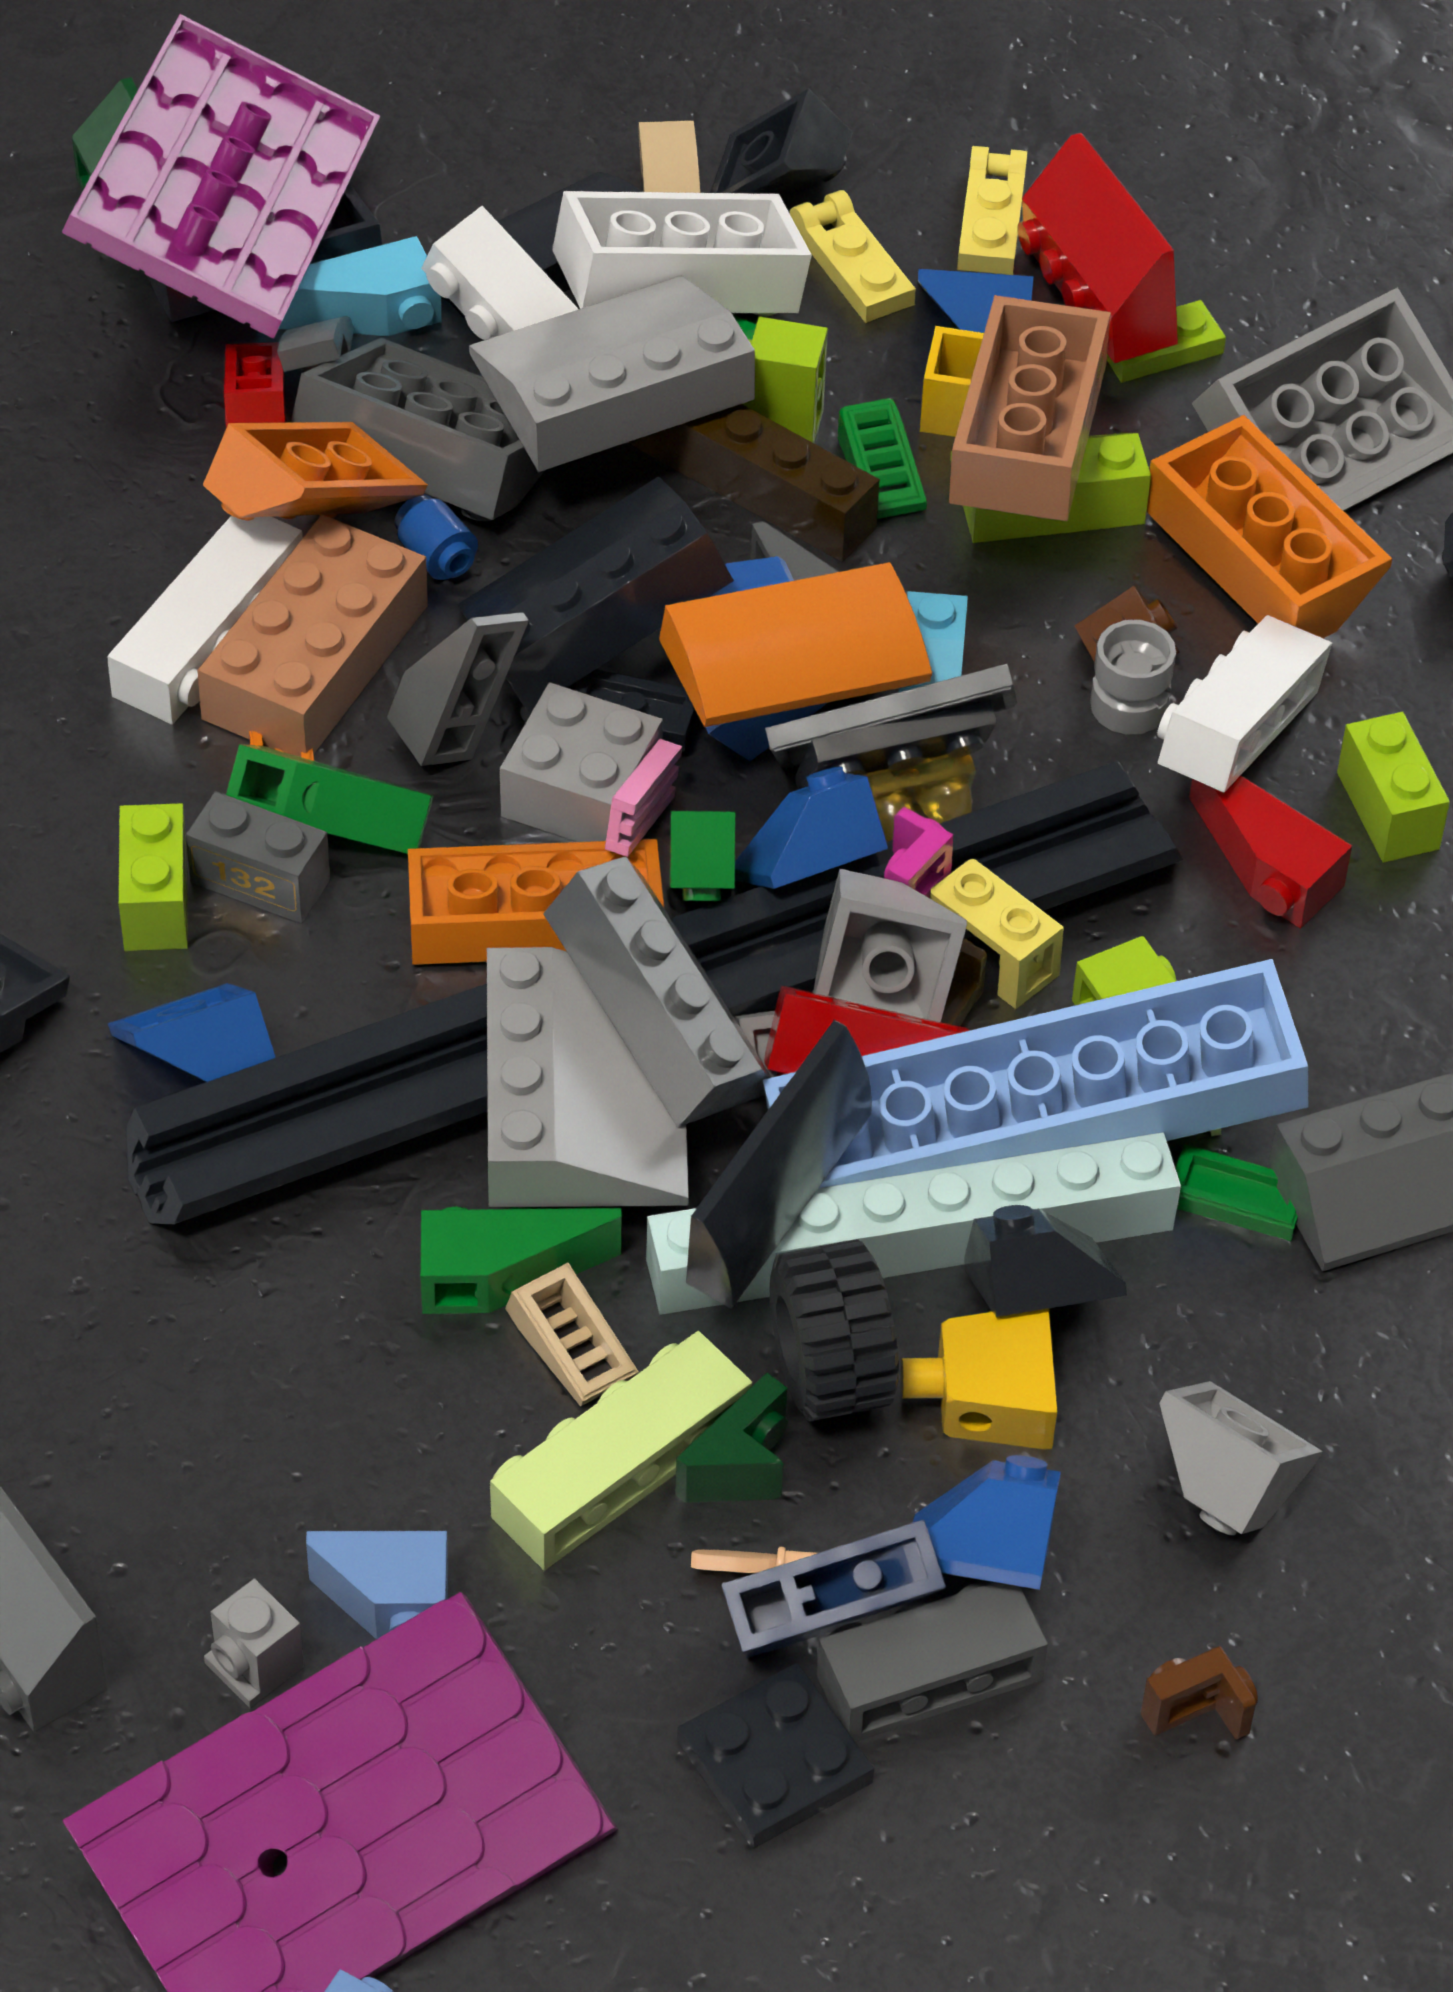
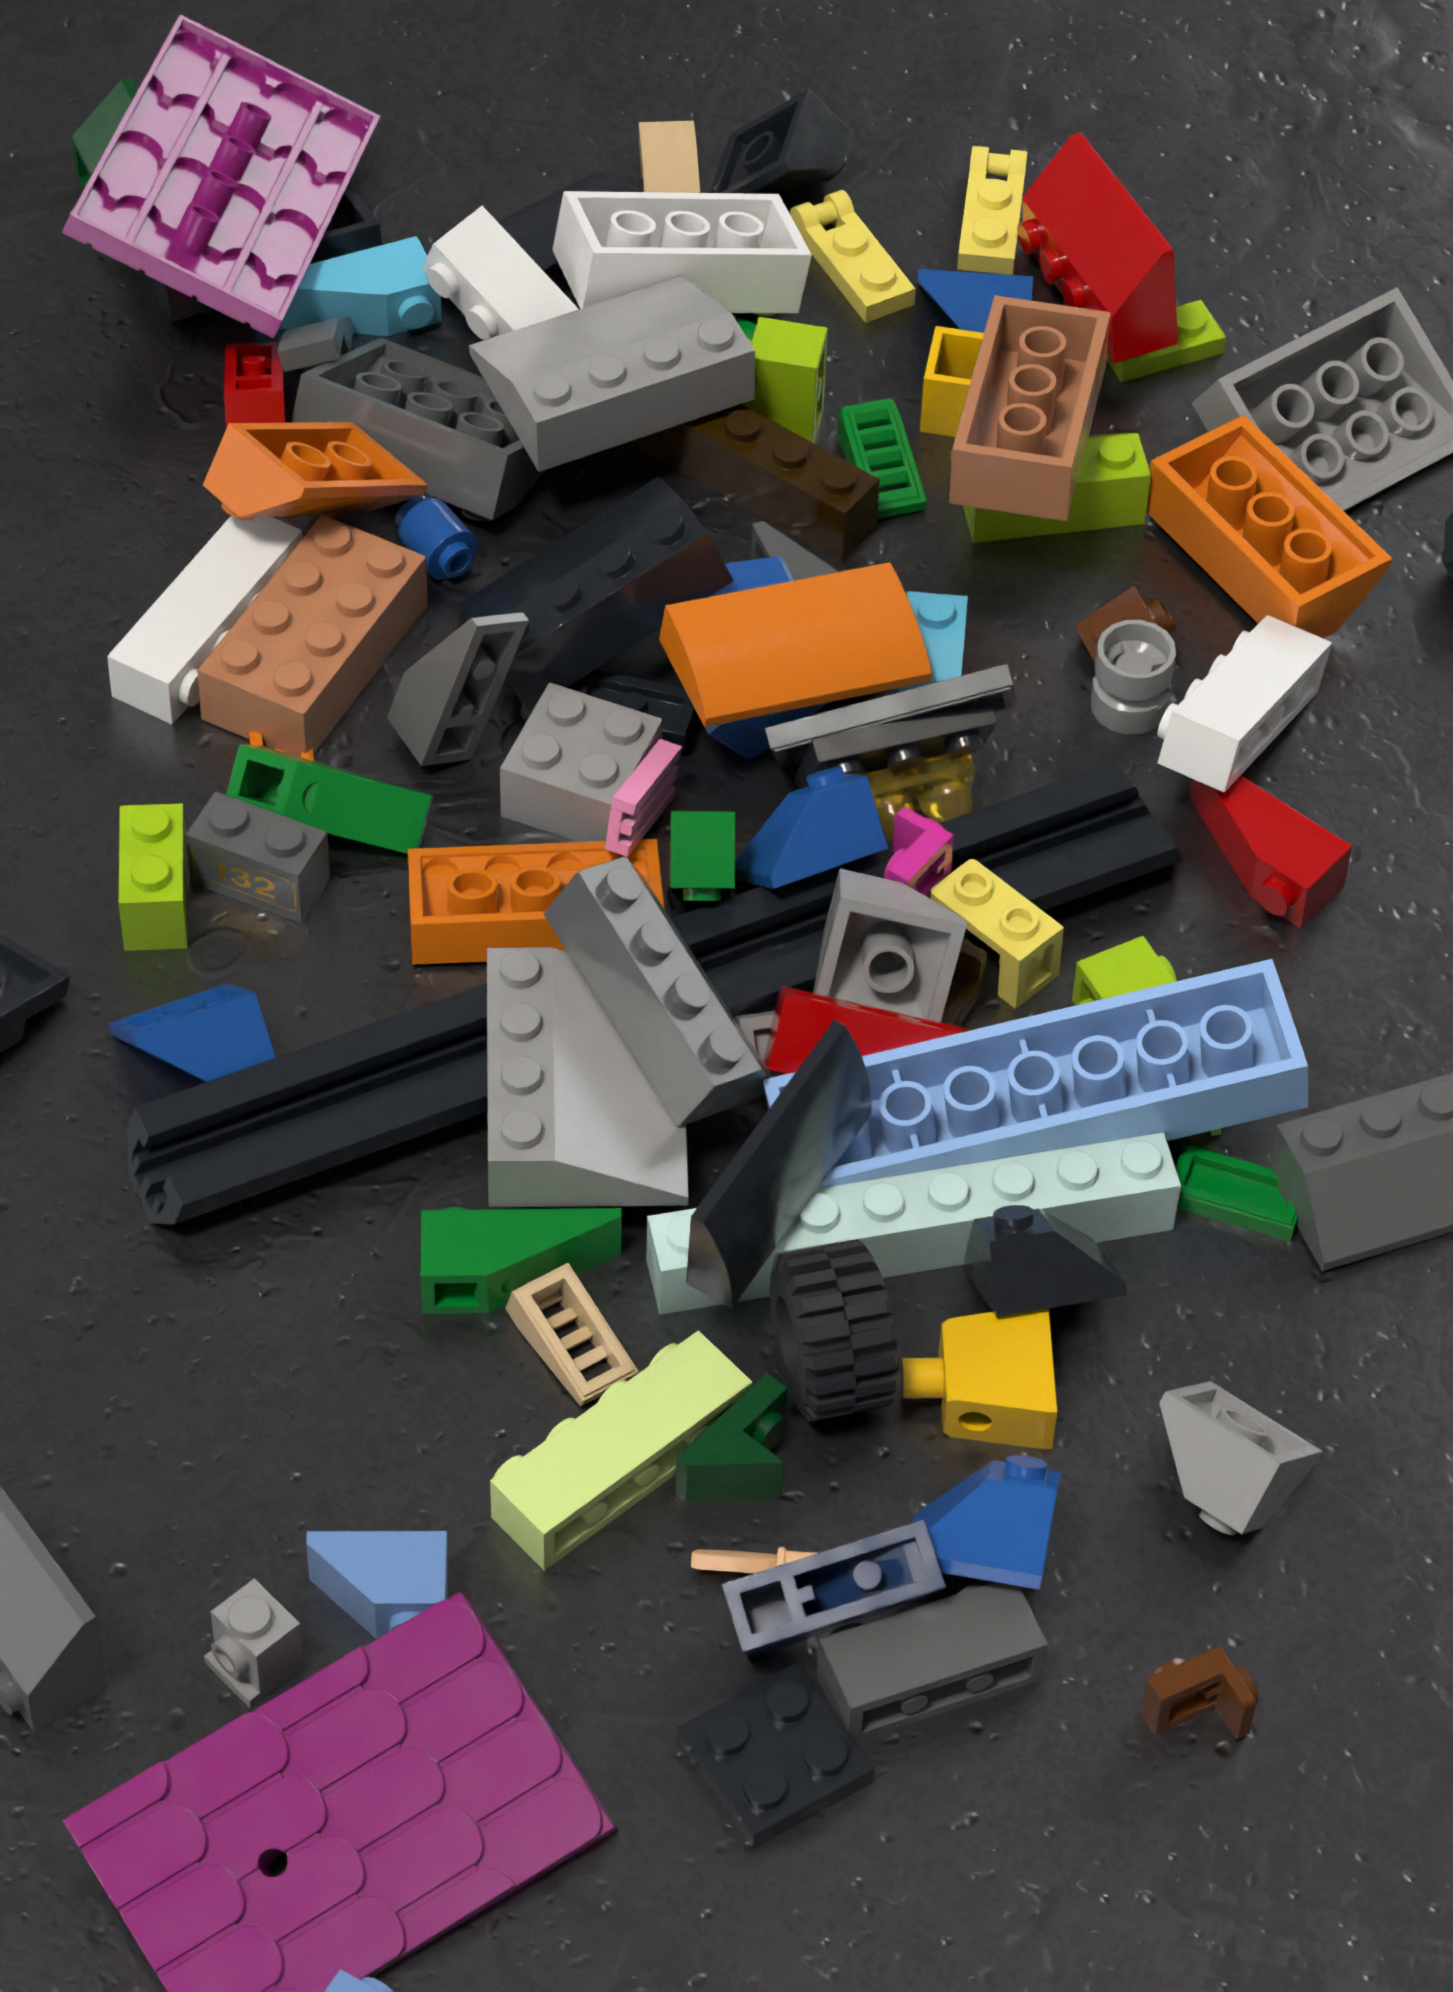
lime brick [1337,712,1450,863] -> none

